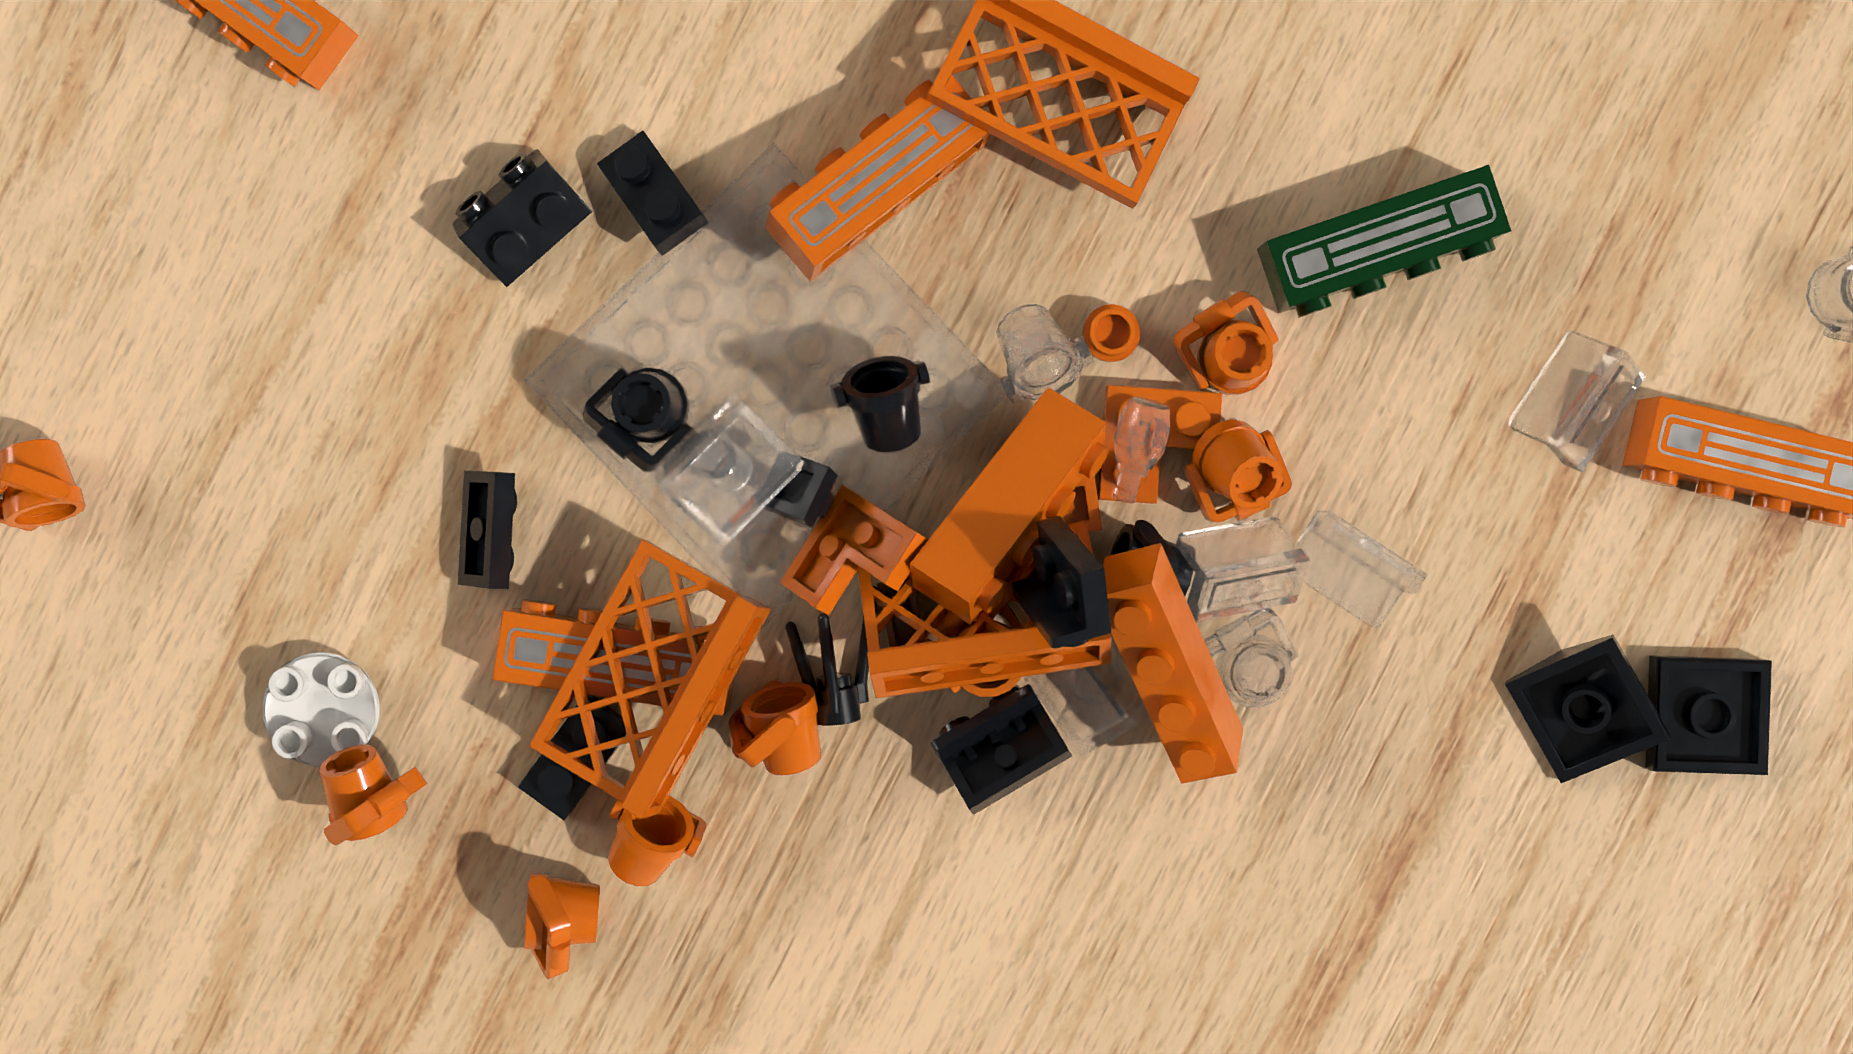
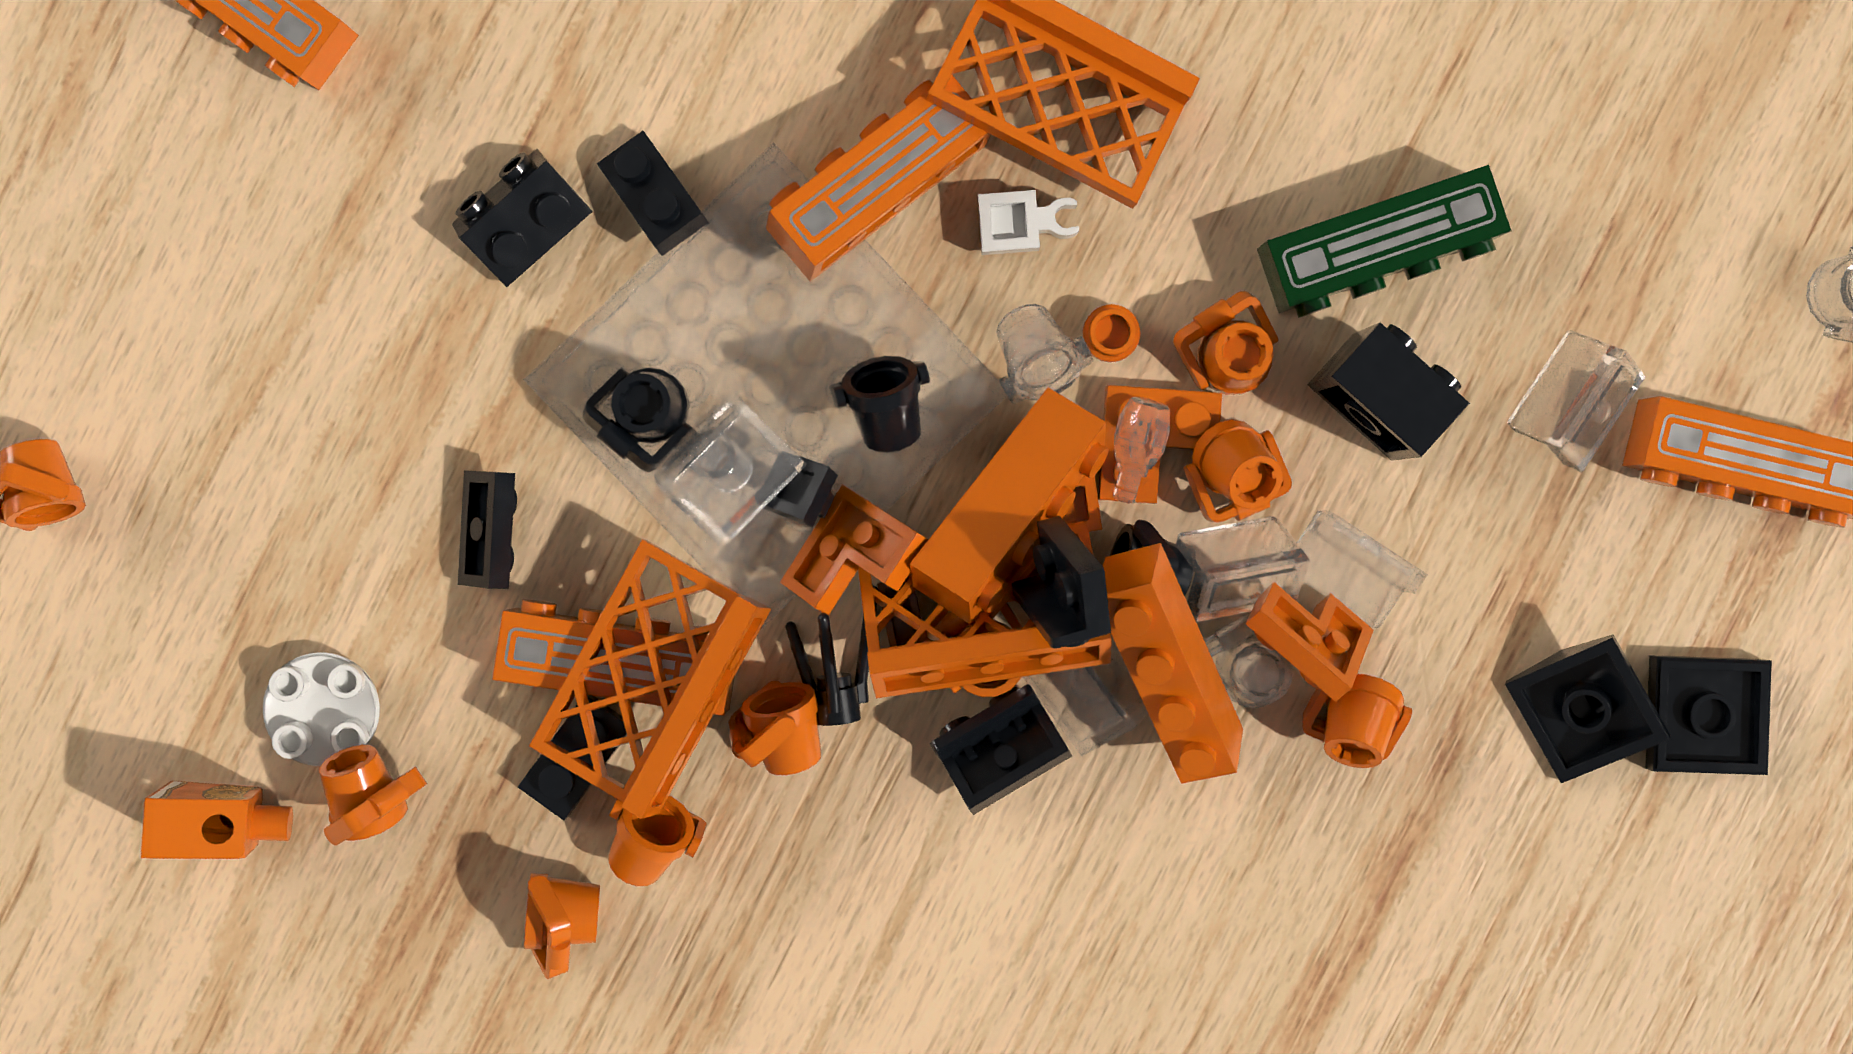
none -> orange torso [141,781,293,859]
none -> white plate [977,190,1079,255]
none -> orange plate [1246,582,1374,702]
none -> orange piece [1302,674,1412,768]
none -> black brick [1307,322,1470,461]

